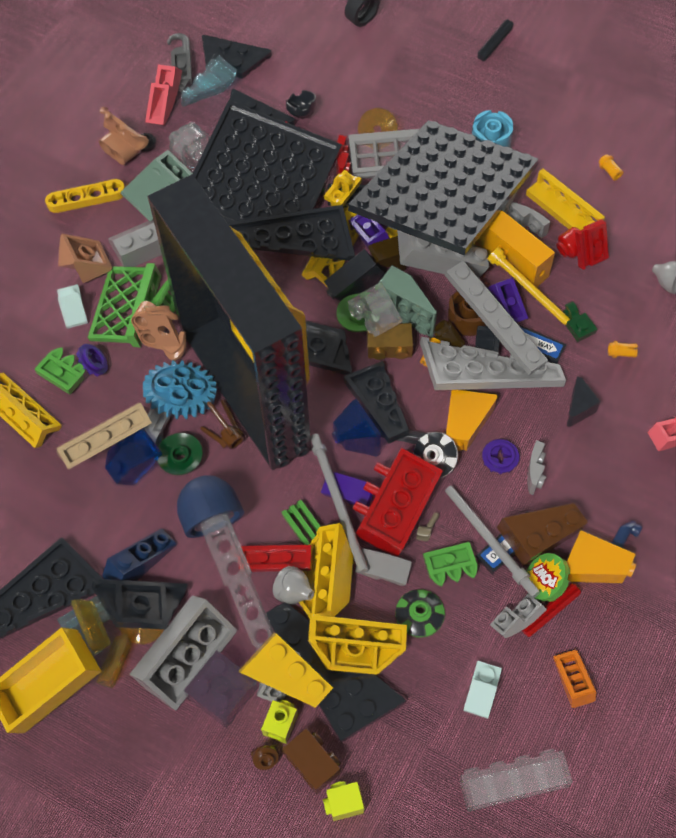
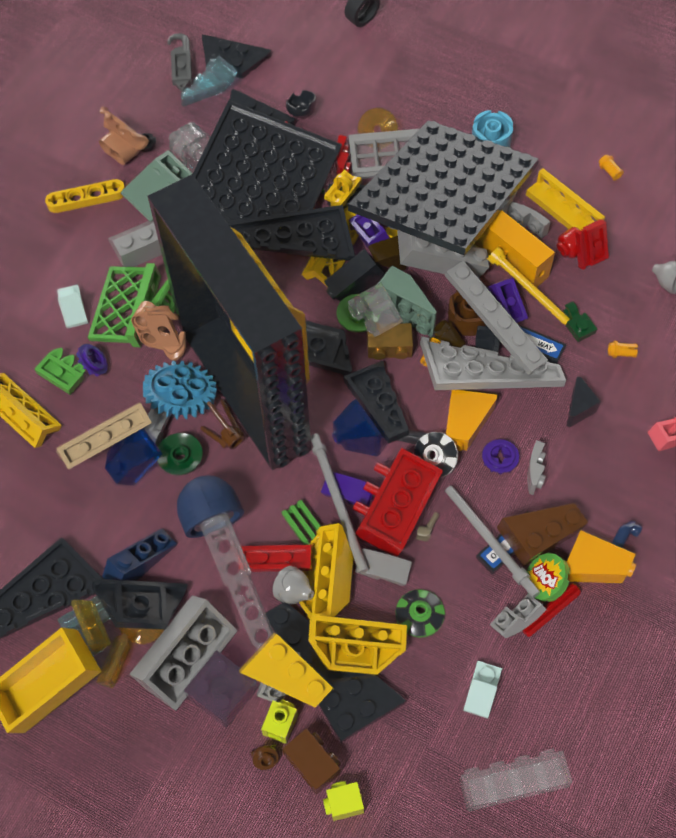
nougat slope [58,234,112,283] -> none
coral slope [145,65,182,125] -> none
bright green plate [423,542,477,587] -> none
black axle [477,19,514,61] -> none
orange slope [553,649,596,708] -> none

